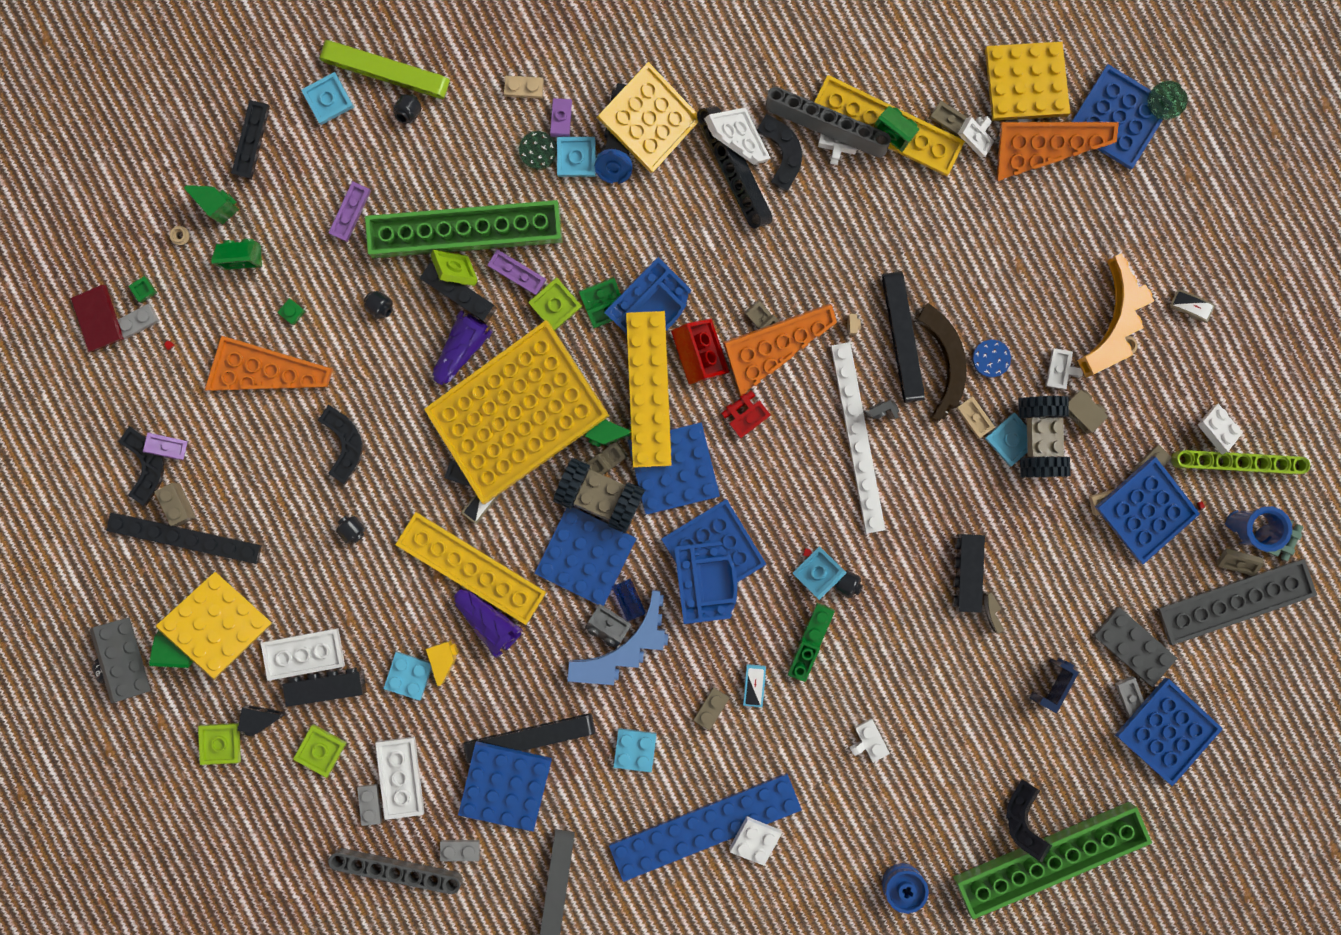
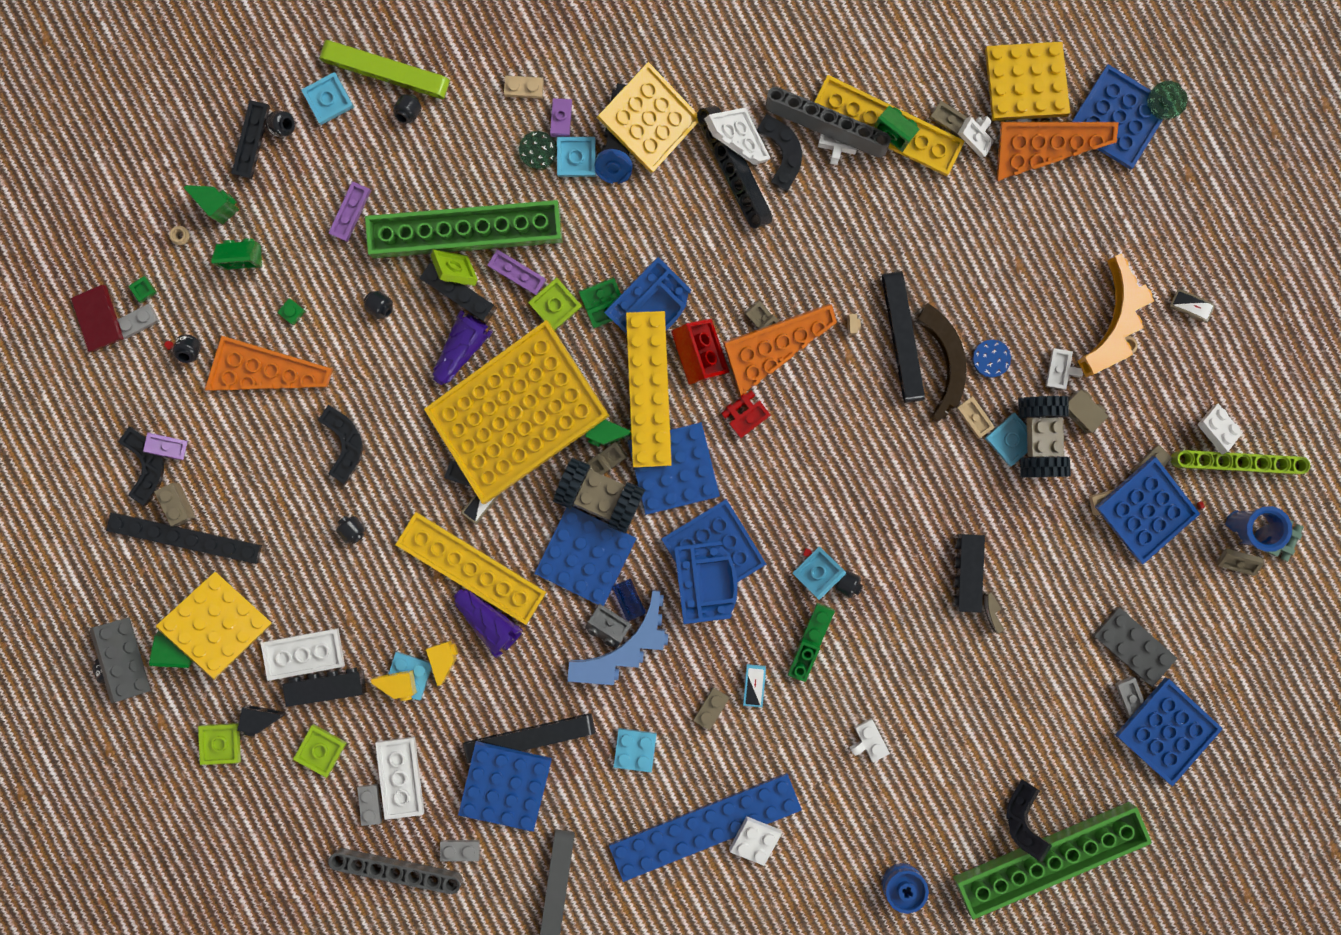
white plate [831,342,885,534] -> none
dark grey bracket [863,400,899,420] -> none
dark blue panel [1029,658,1079,714] -> none
dark grey plate [1157,559,1317,645] -> none
none -> black head [172,334,201,363]
none -> black head [266,111,295,137]
none -> yellow slope [371,670,417,701]

